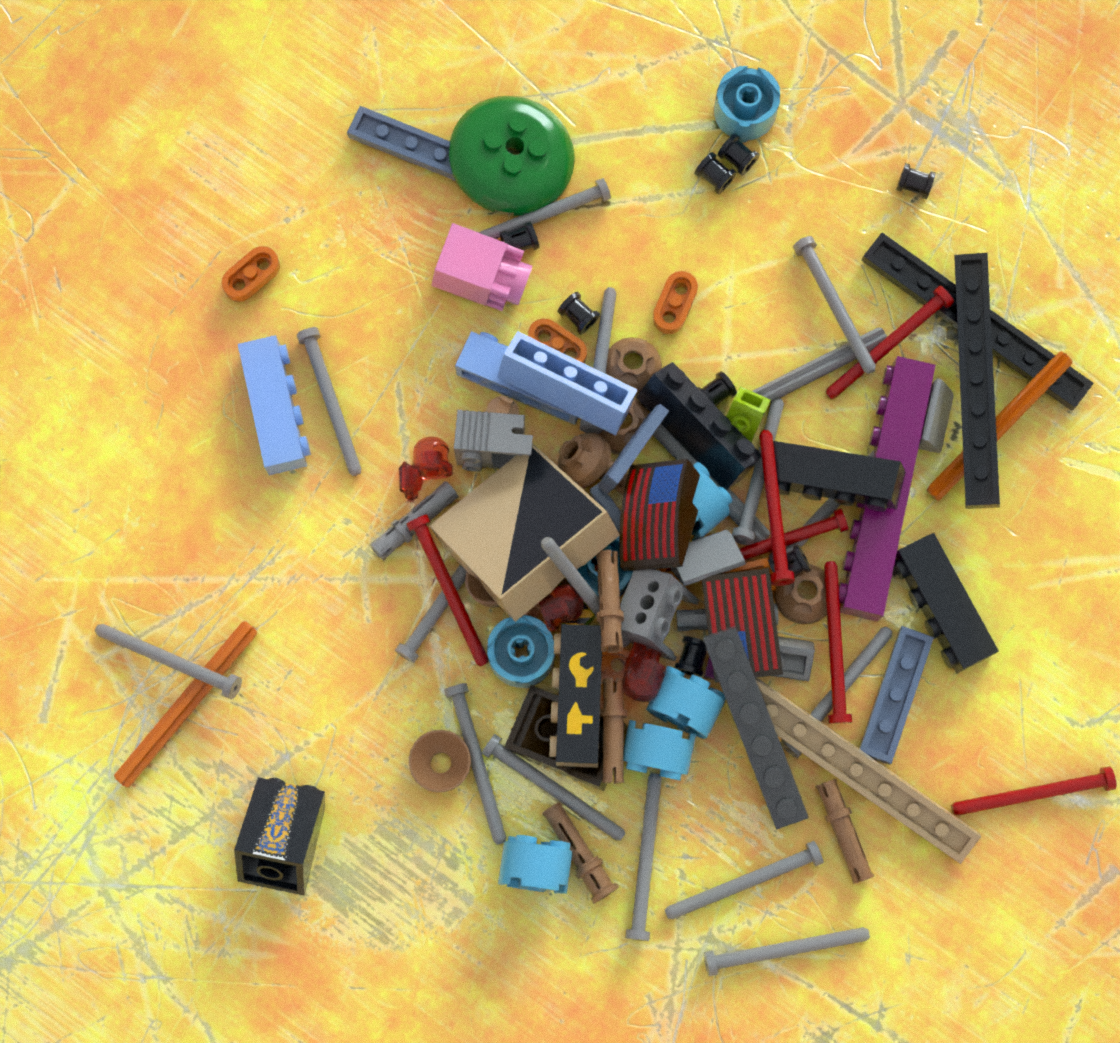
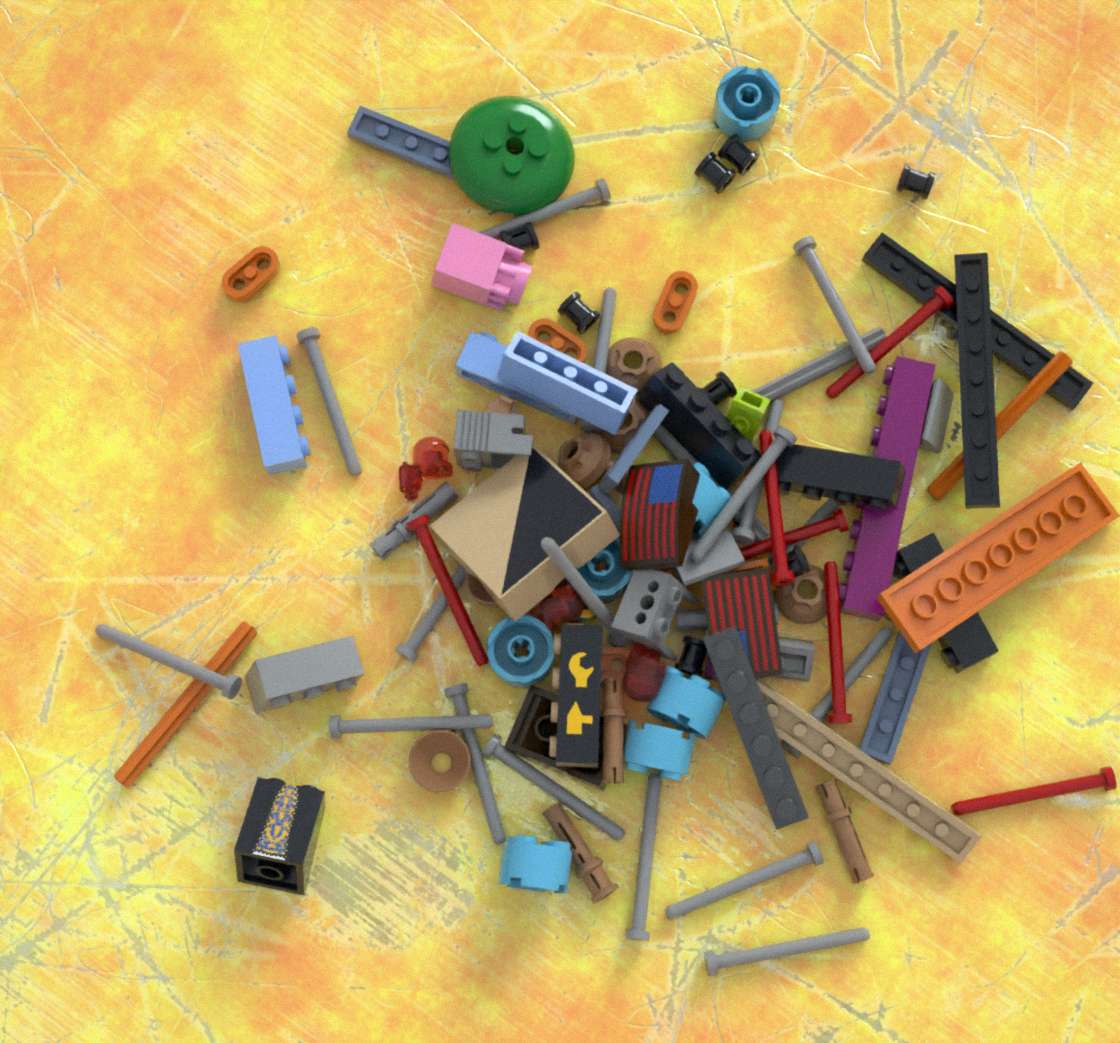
medium nougat pin [596,550,624,653] -> none
none -> light grey wedge [245,635,365,714]
none -> light grey bar [329,714,494,739]
none -> light grey bar [690,426,797,562]
none -> orange plate [876,462,1120,654]

